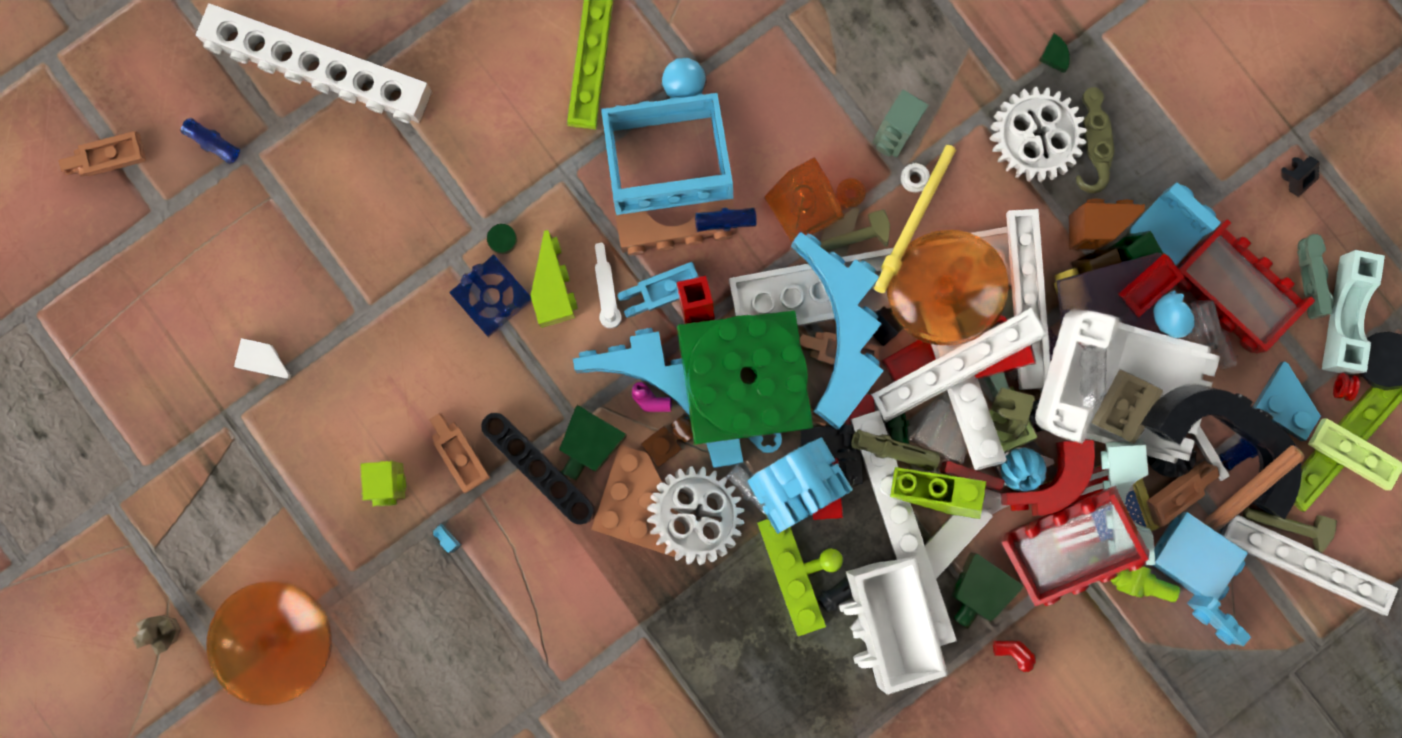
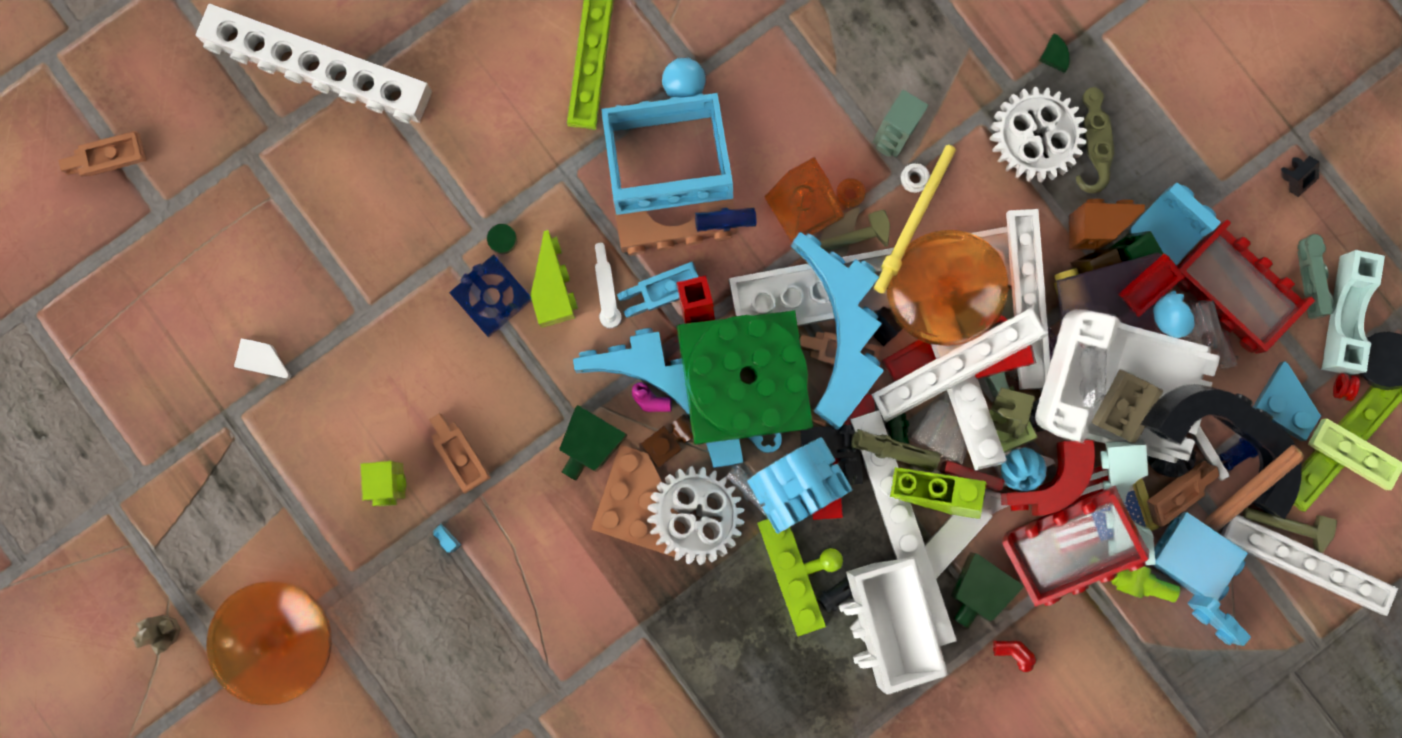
clear blue pin [180,117,240,164] -> none
black beam [481,413,595,525] -> none

